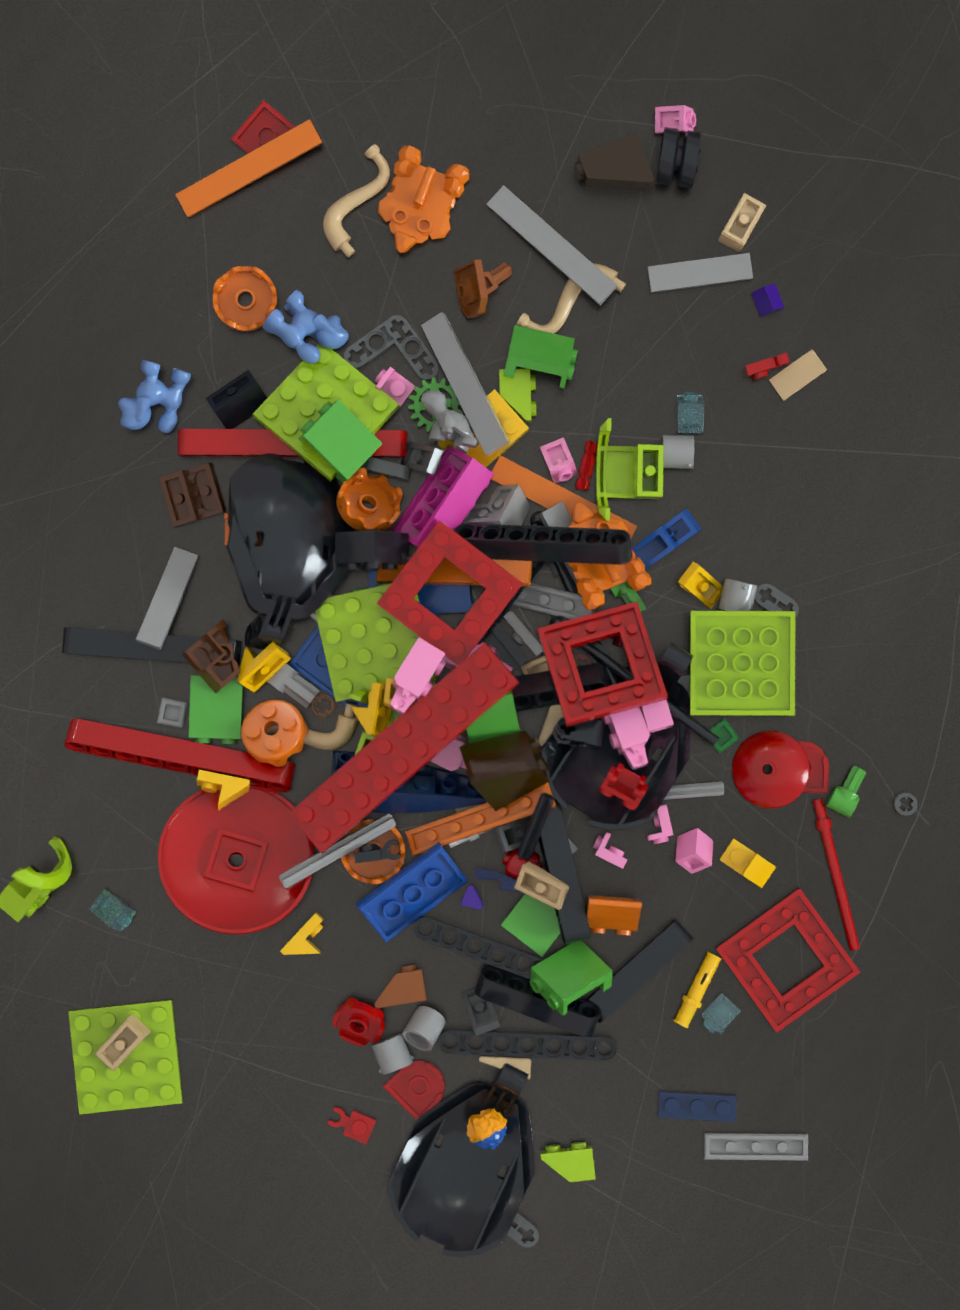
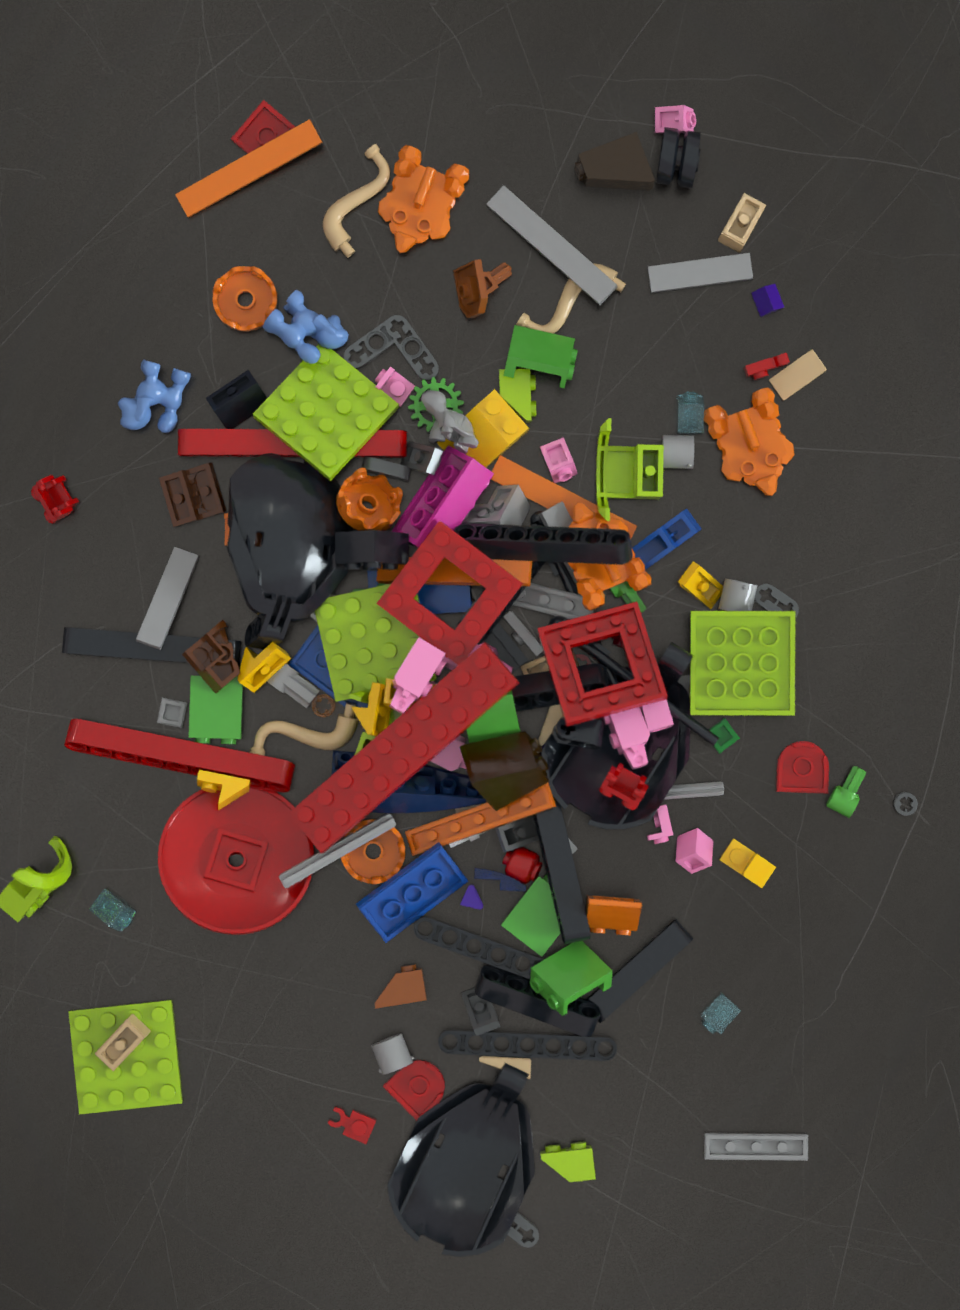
orange plate [241,699,309,767] -> none
yellow slope [280,912,324,955] -> none
bright green panel [298,399,383,483] -> none
red plate [332,998,385,1046] -> none
black plate [354,840,400,863] -> none
light grey piece [402,1006,446,1051] -> none
light grey tile [421,312,510,456] -> none
light orange piece [467,1108,507,1150] -> none
tan slope [514,862,569,910] -> none
black axle [517,793,554,860] -> none
red axle [575,440,597,491] -> none
bright pink bracket [592,832,628,869] -> none
dark blue plate [658,1091,737,1122] -> none
yellow pin [673,952,722,1028] -> none
red plate [716,888,861,1033] -> none
red dish [732,731,810,808] -> none
red bar [813,798,860,951] -> none
none -> red piece [31,475,80,524]
none -> orange shield [703,388,794,496]

